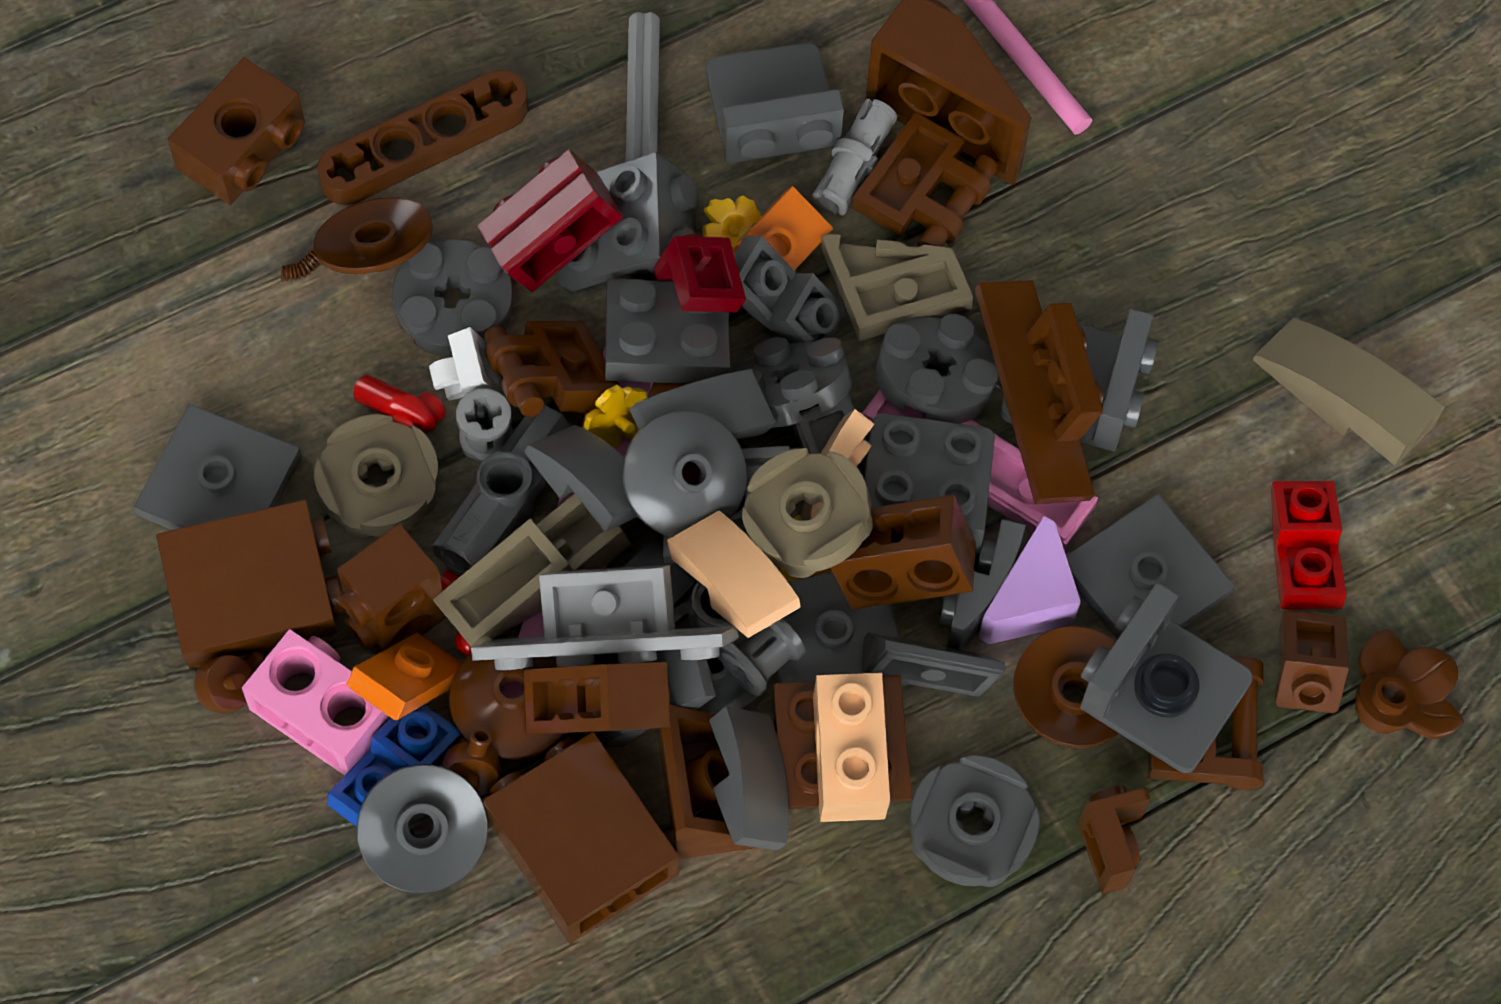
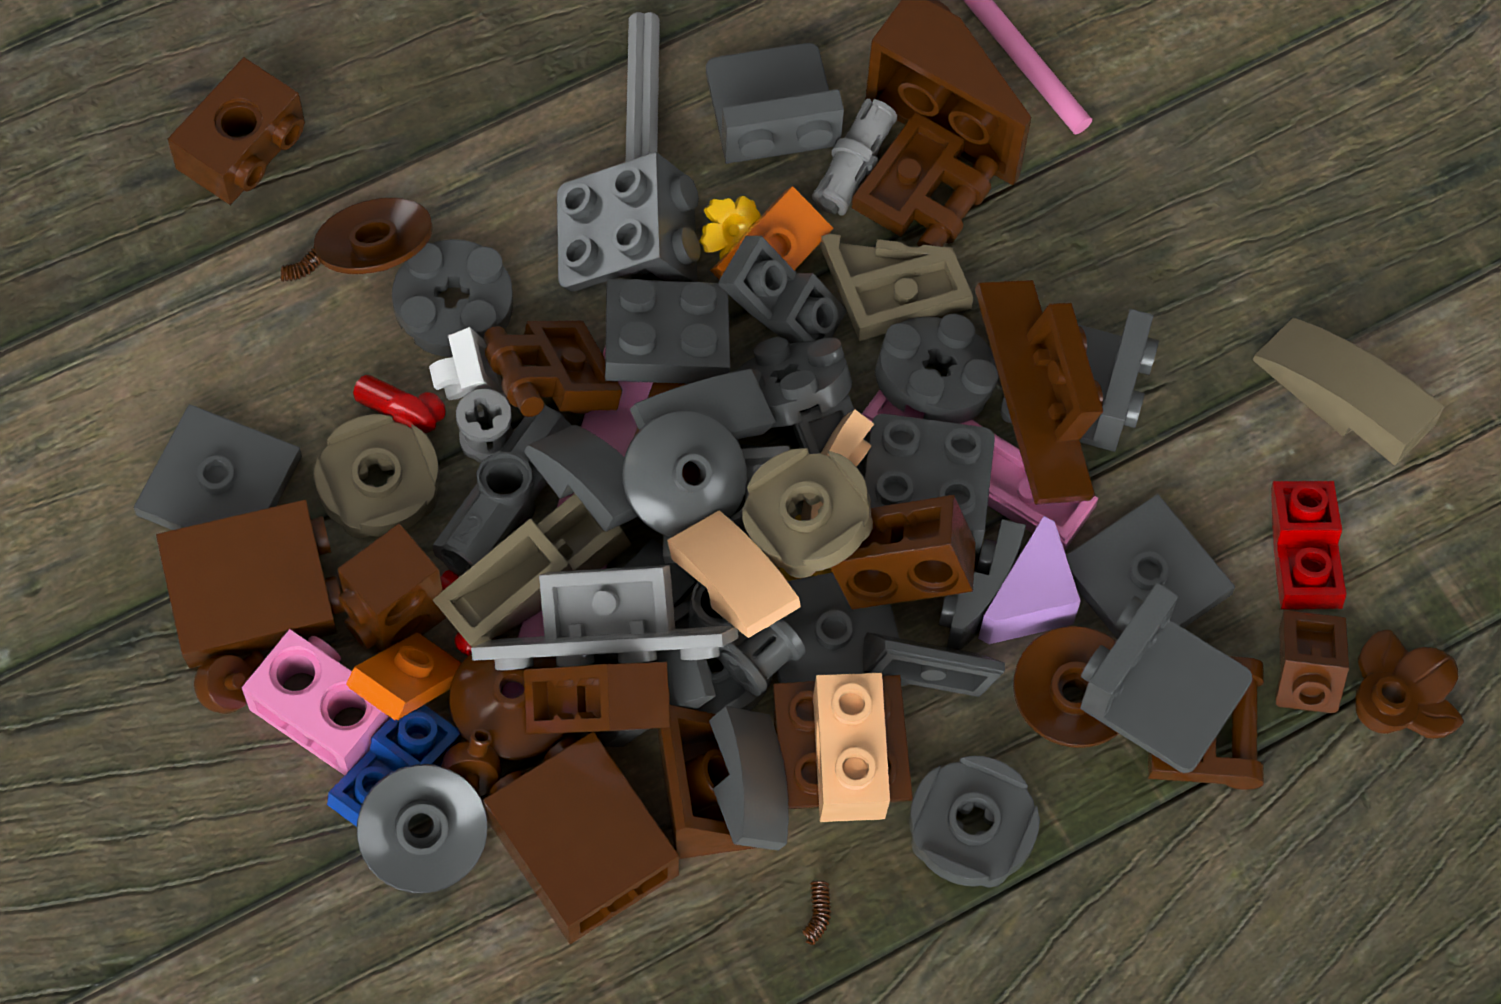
reddish brown beam [317,70,528,205] -> none
dark red brick [477,149,625,292] -> none
yellow plant [583,385,647,448] -> none
dark red bracket [654,233,746,313] -> none
reddish brown bracket [1077,785,1151,894] -> none
black plate [1134,654,1200,717] -> none
none -> reddish brown leg [802,881,831,945]

